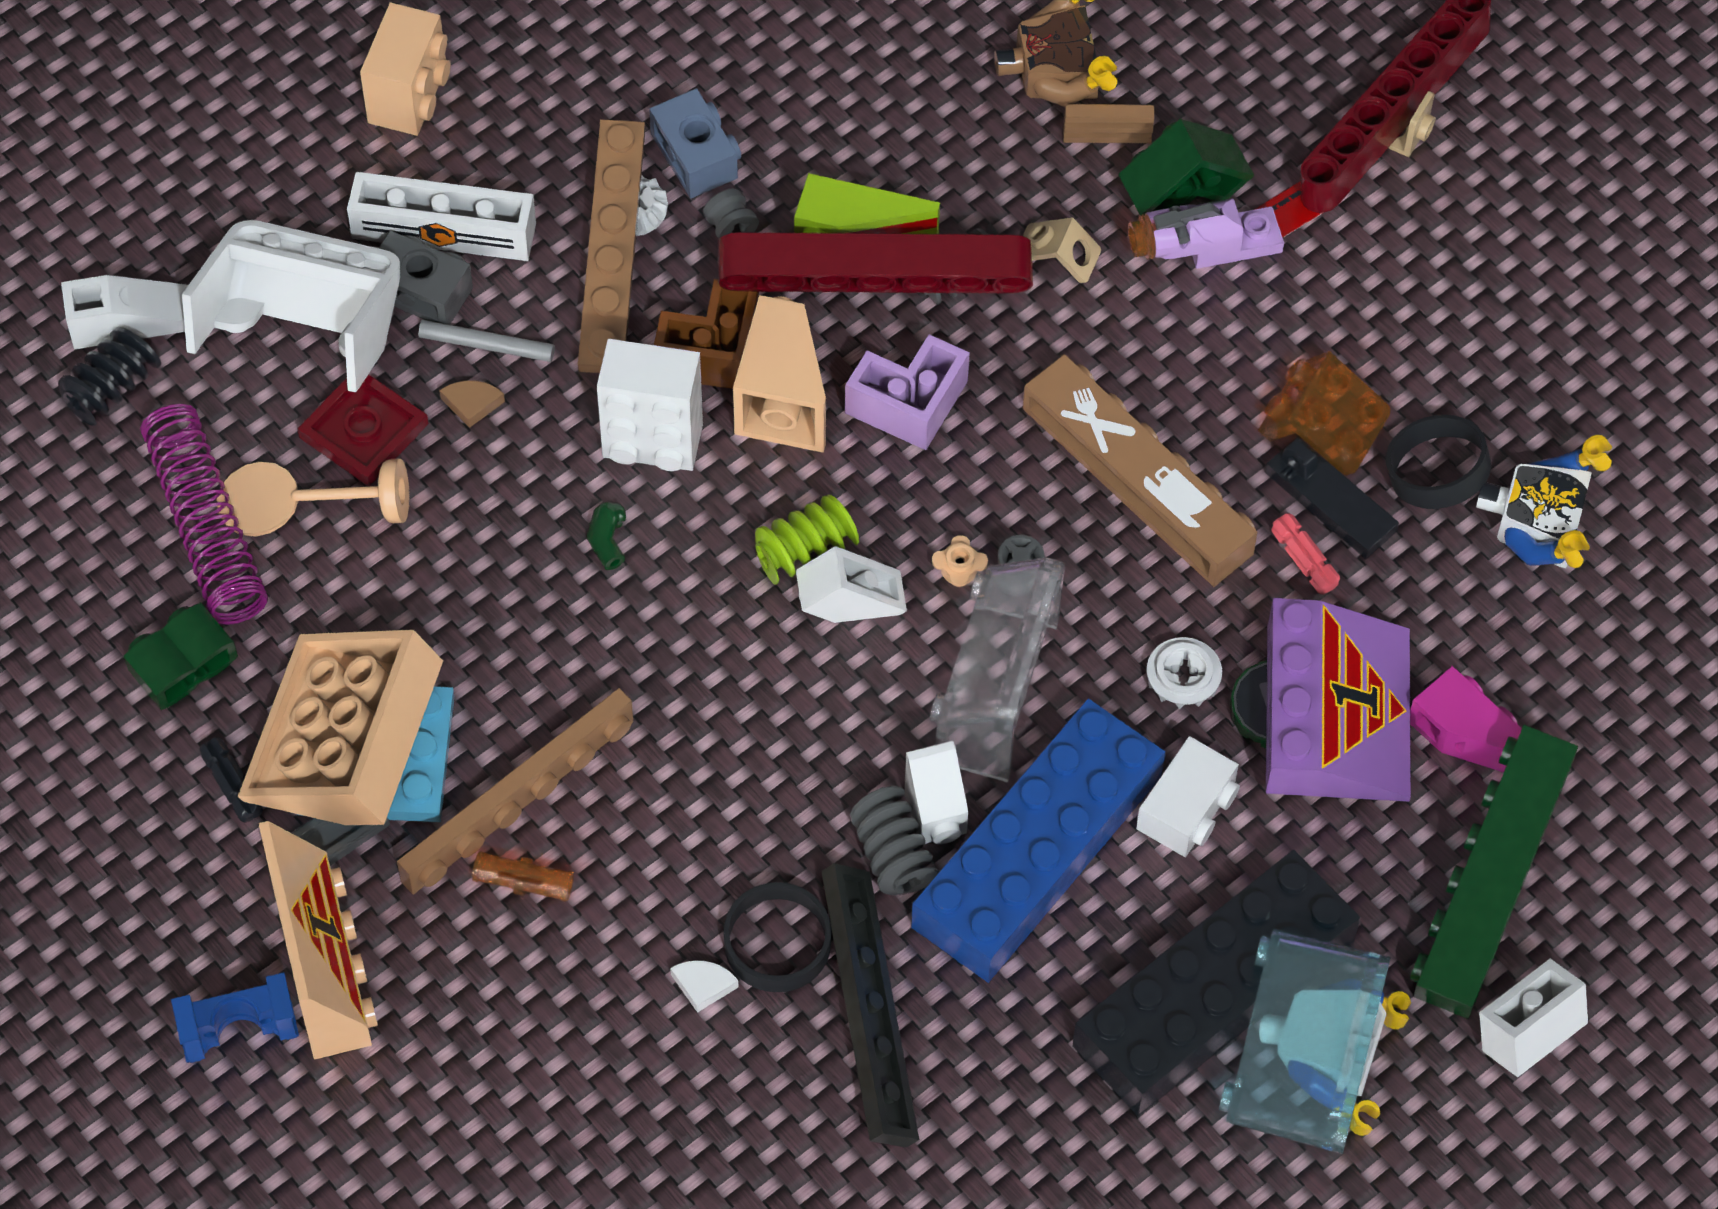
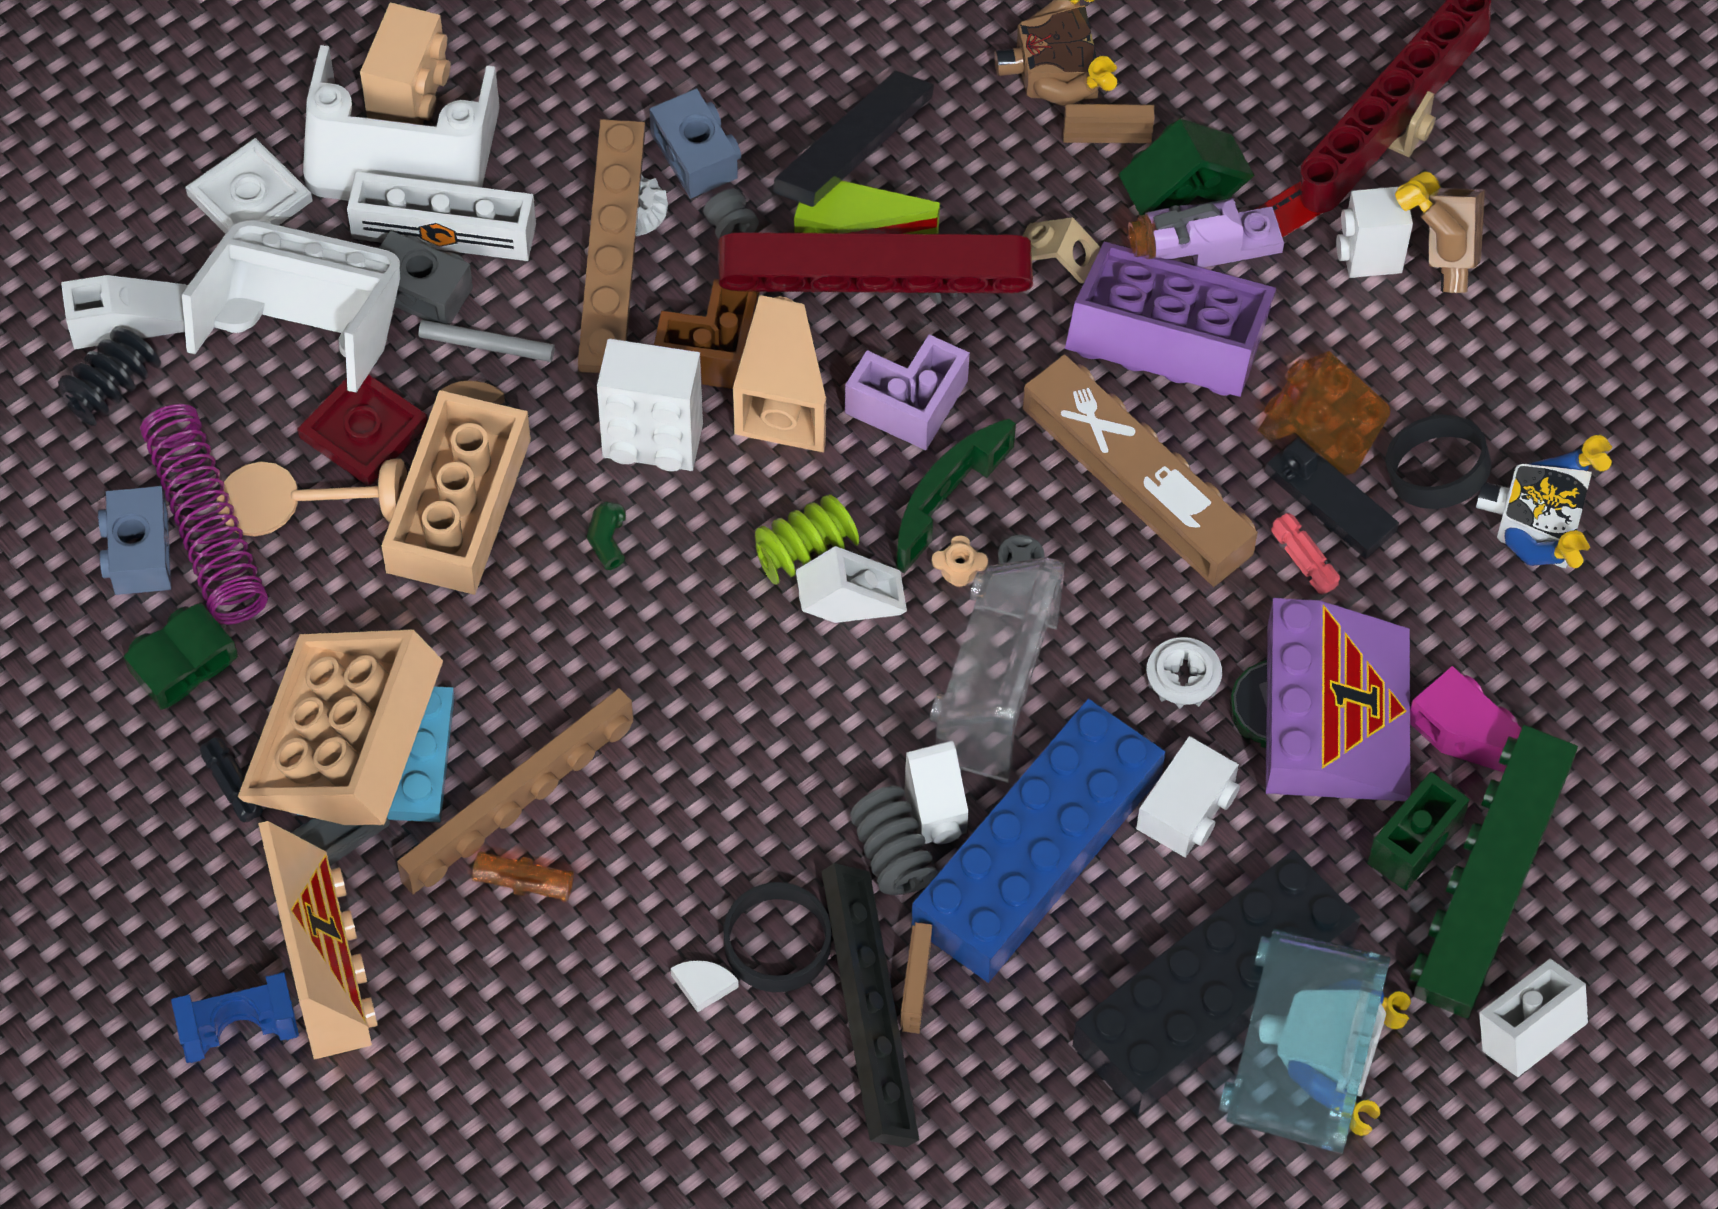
none -> sand blue brick [98,486,171,595]
none -> white tile [186,138,312,234]
none -> white windscreen [303,45,500,201]
none -> light nougat brick [382,390,531,595]
none -> black tile [773,71,934,207]
none -> dark green slope [897,419,1016,574]
none -> medium nougat tile [900,922,932,1034]
none -> medium lavender slope [1065,241,1276,397]
none -> white brick [1336,187,1413,278]
none -> dark green brick [1367,772,1470,892]
none -> medium nougat torso [1395,172,1485,293]

